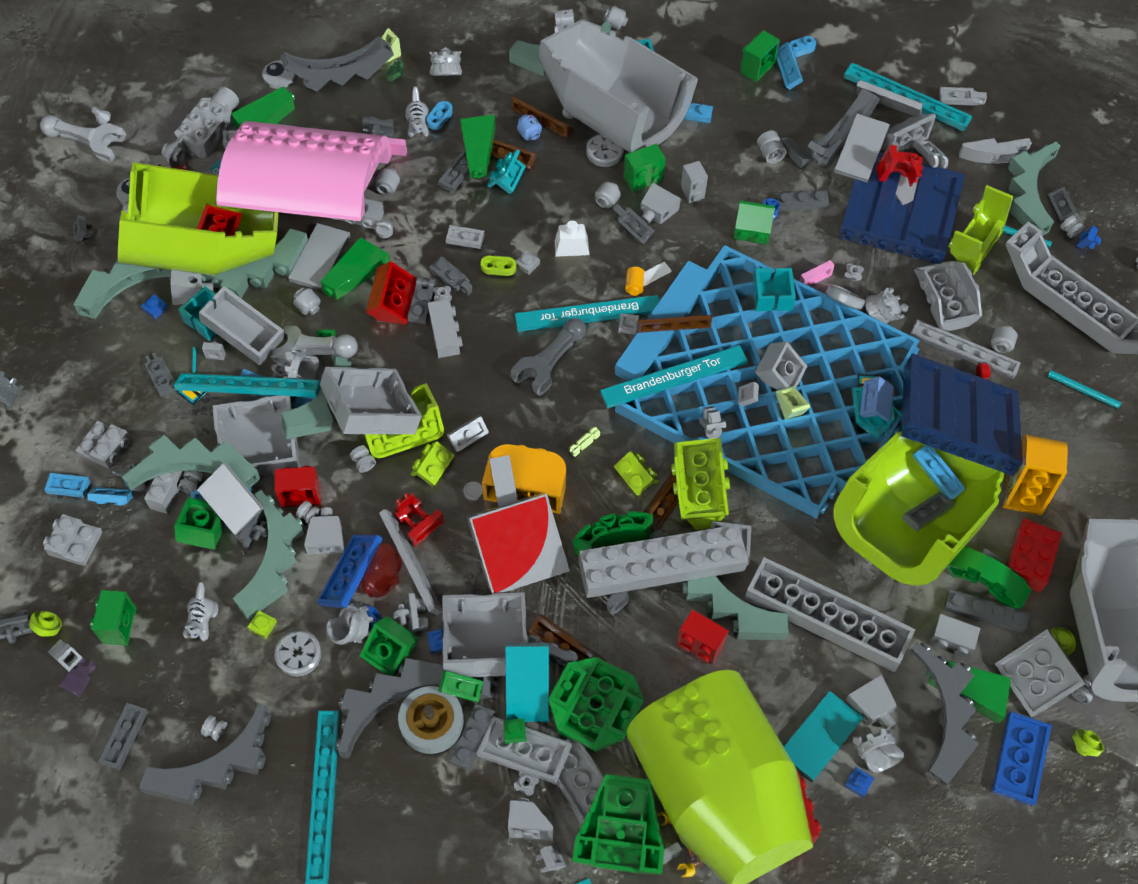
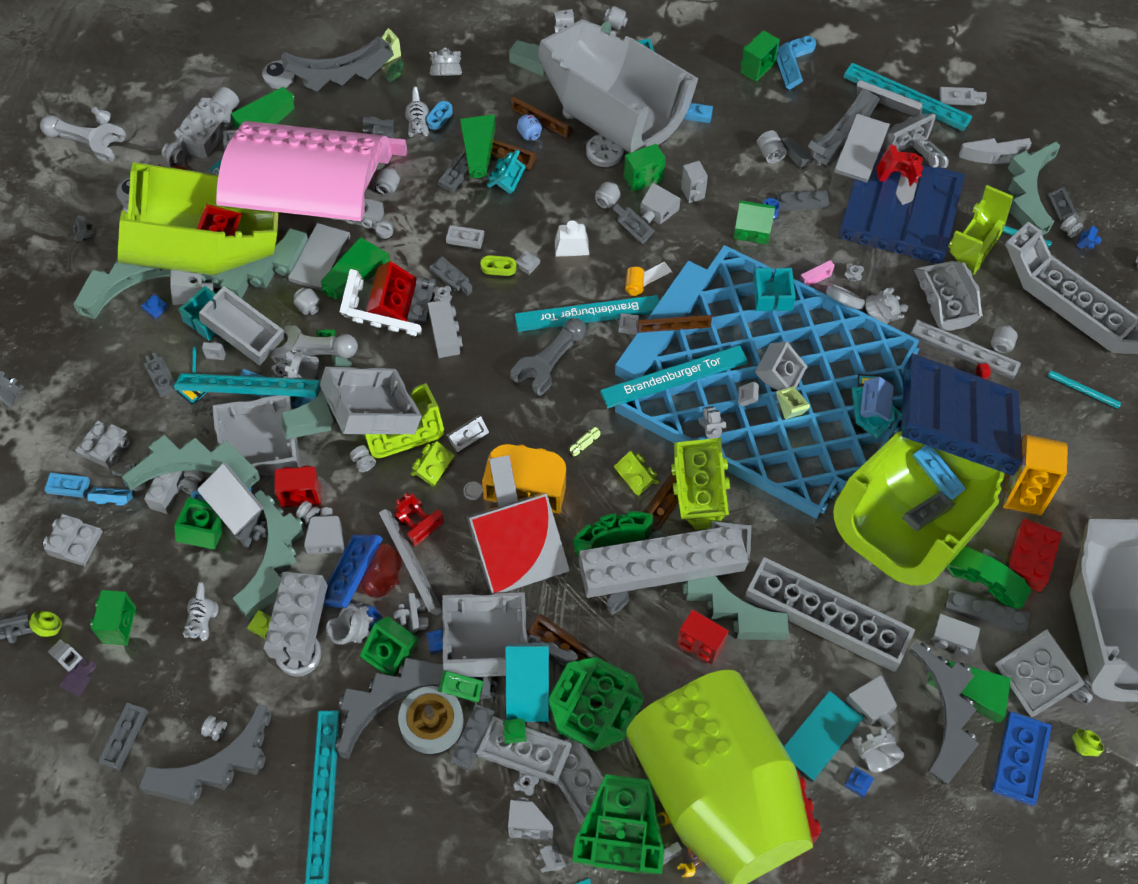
lime plate [1050,627,1076,656] -> none
none -> light grey piece [264,572,328,662]
none -> white bracket [340,269,422,336]

